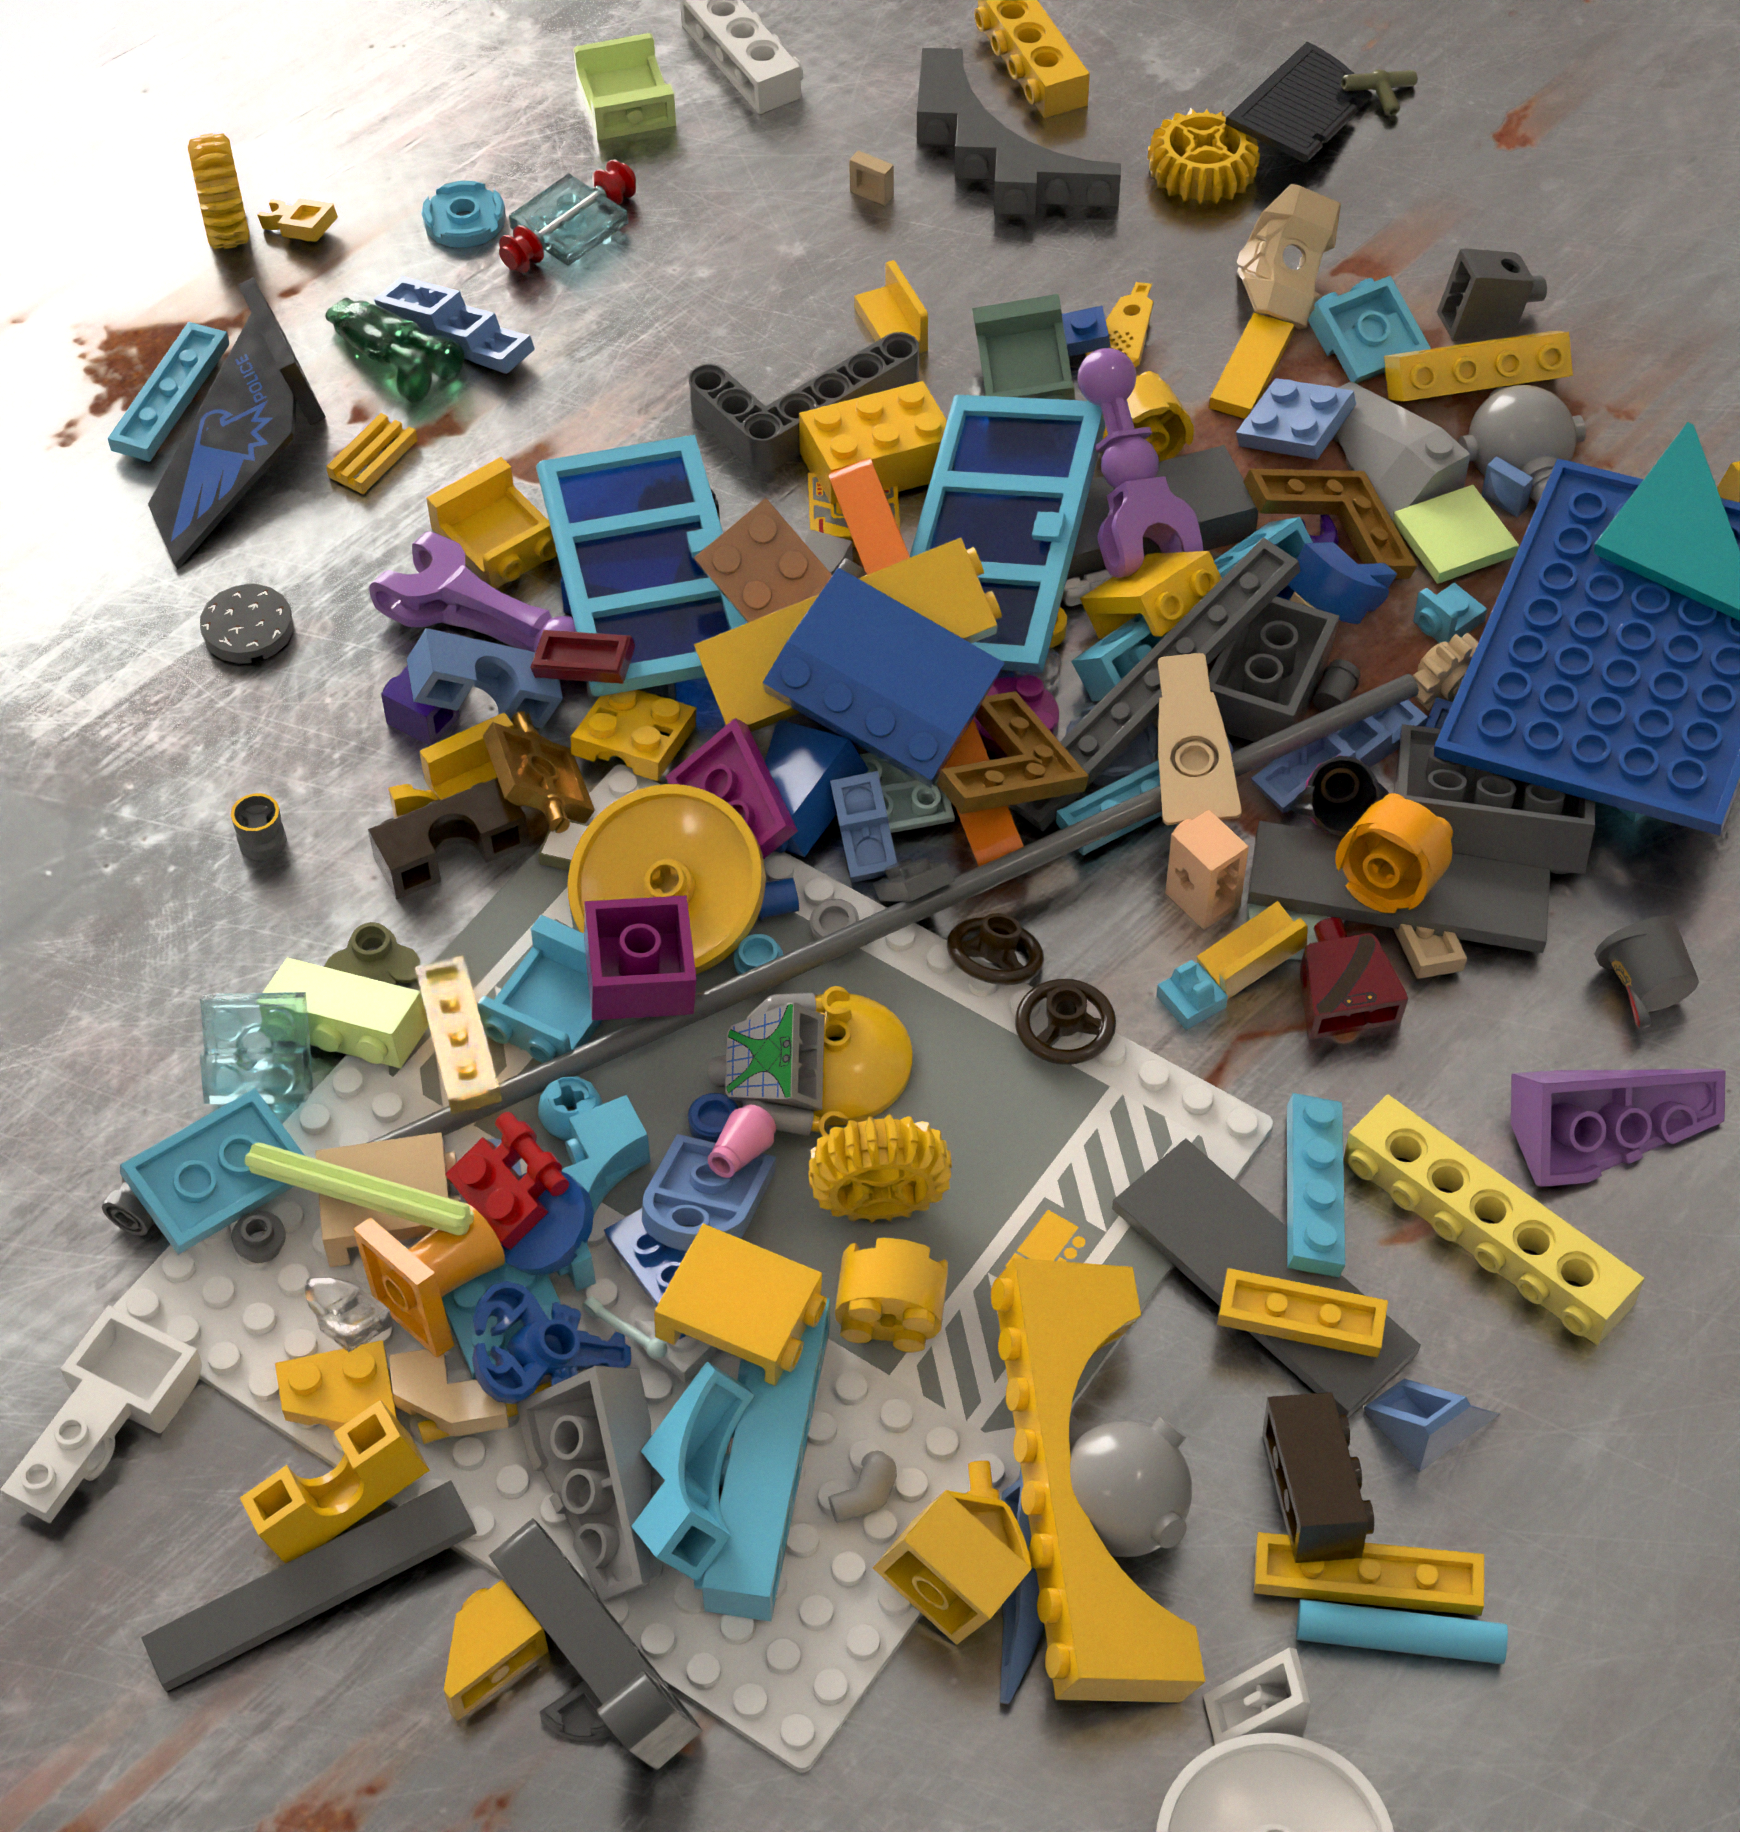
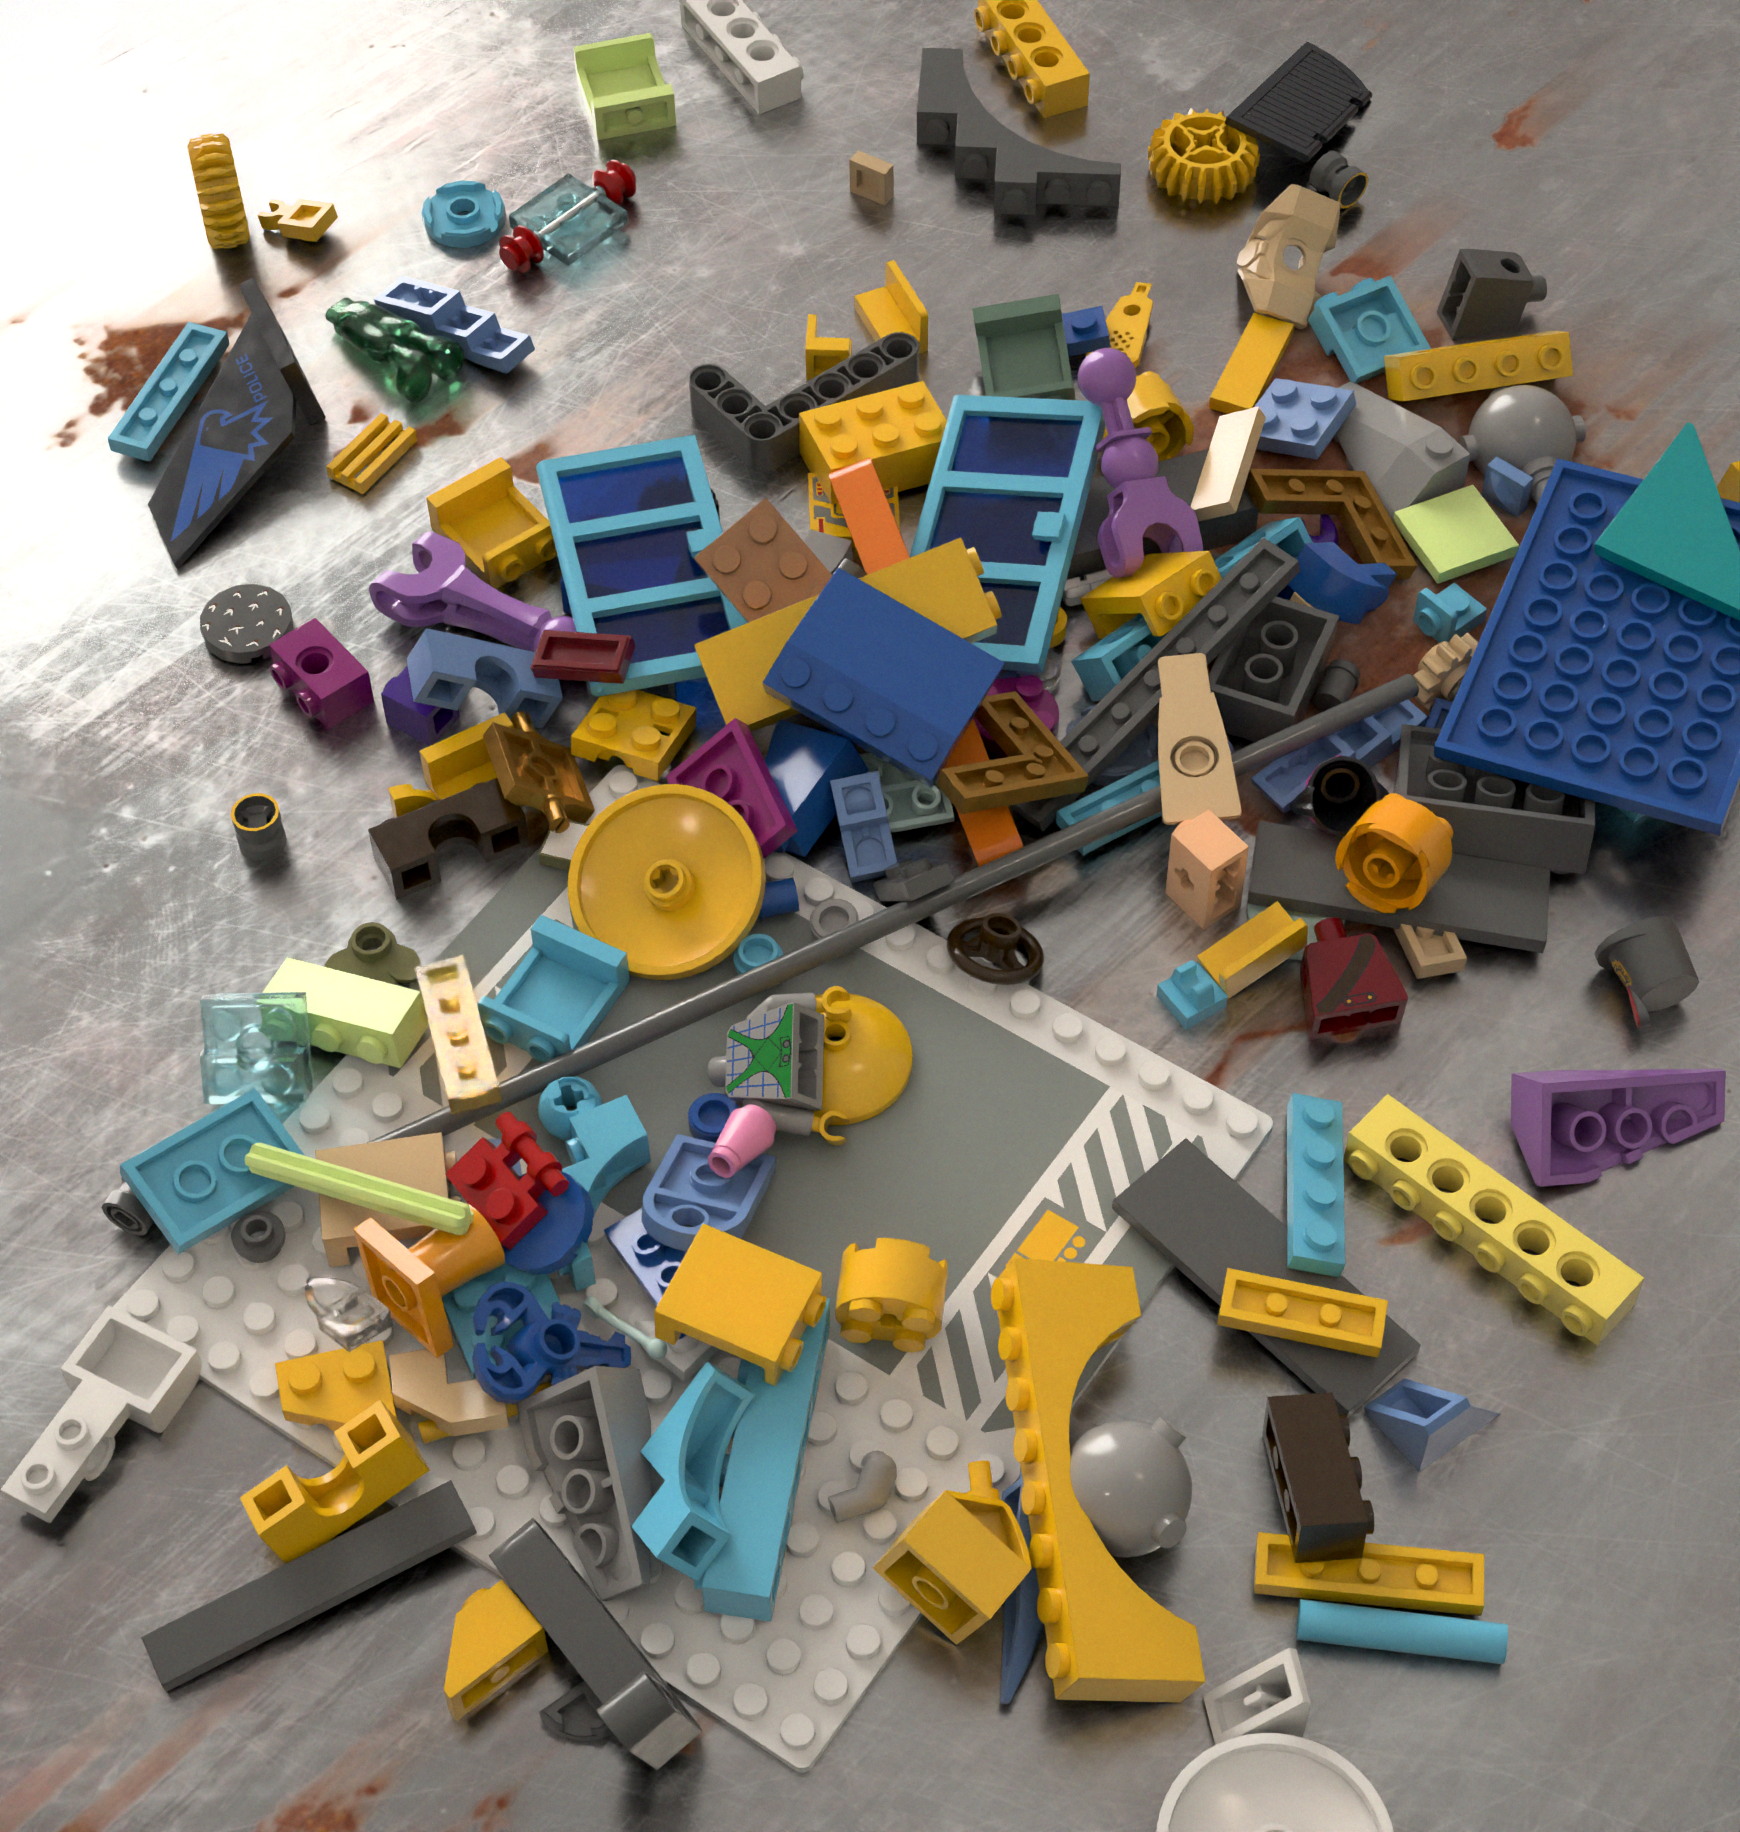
magenta brick [584,895,697,1020] -> none
yellow gear [808,1114,952,1223] -> none
dark brown piece [1015,979,1116,1065] -> none
olive piece [1341,69,1418,116] -> none
none -> magenta brick [269,617,374,730]
none -> yellow panel [805,314,852,381]
none -> tile [1190,406,1266,521]
none -> dark grey wheel [1309,151,1368,209]

